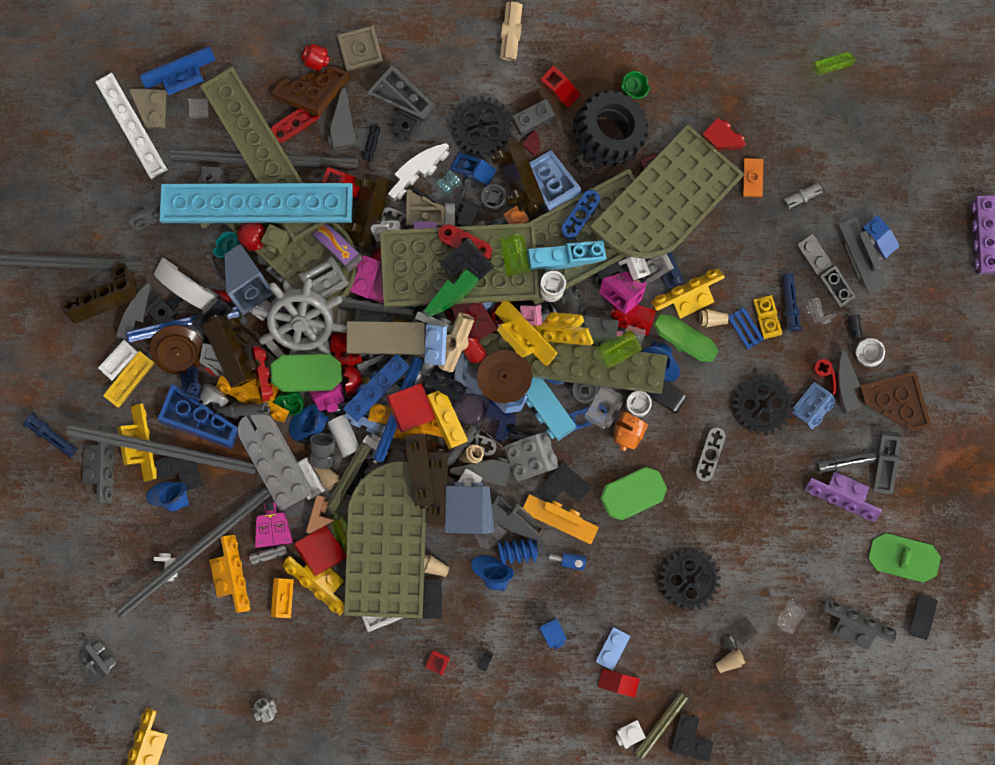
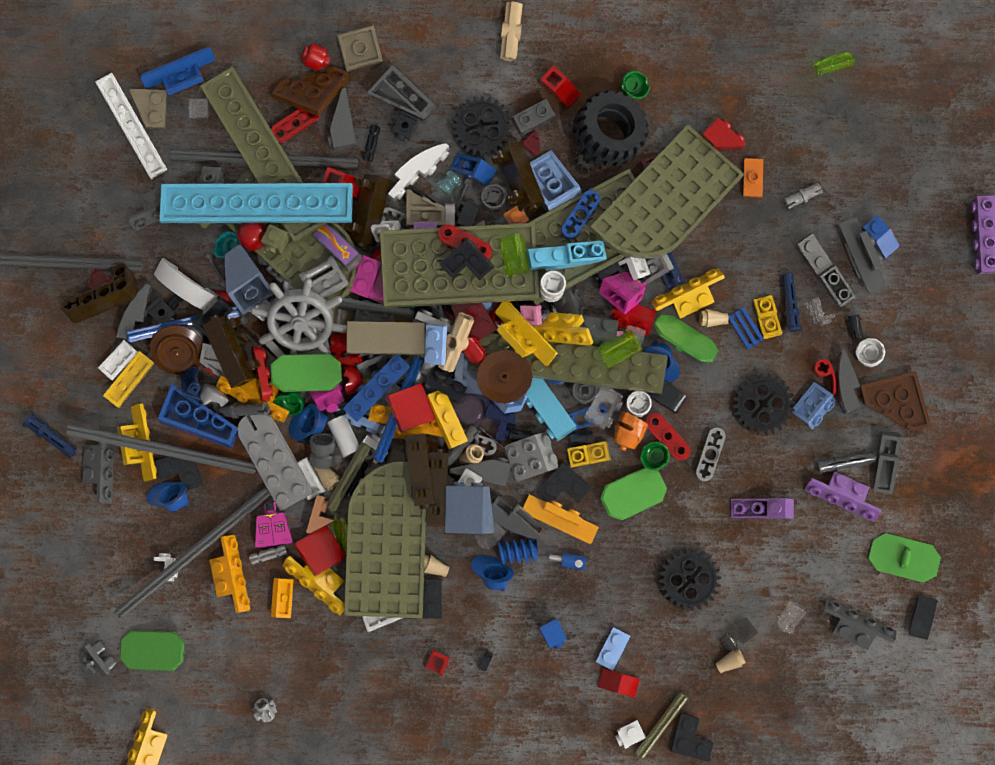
green slope [424,270,478,317] -> none
none -> clear red slope [85,269,112,289]
none -> bright green shield [120,630,184,671]
none -> yellow slope [567,441,611,468]
none -> black pin [570,430,594,446]
none -> green hair [640,442,670,471]
none -> red plate [645,413,690,461]
none -> medium lavender slope [731,498,794,519]

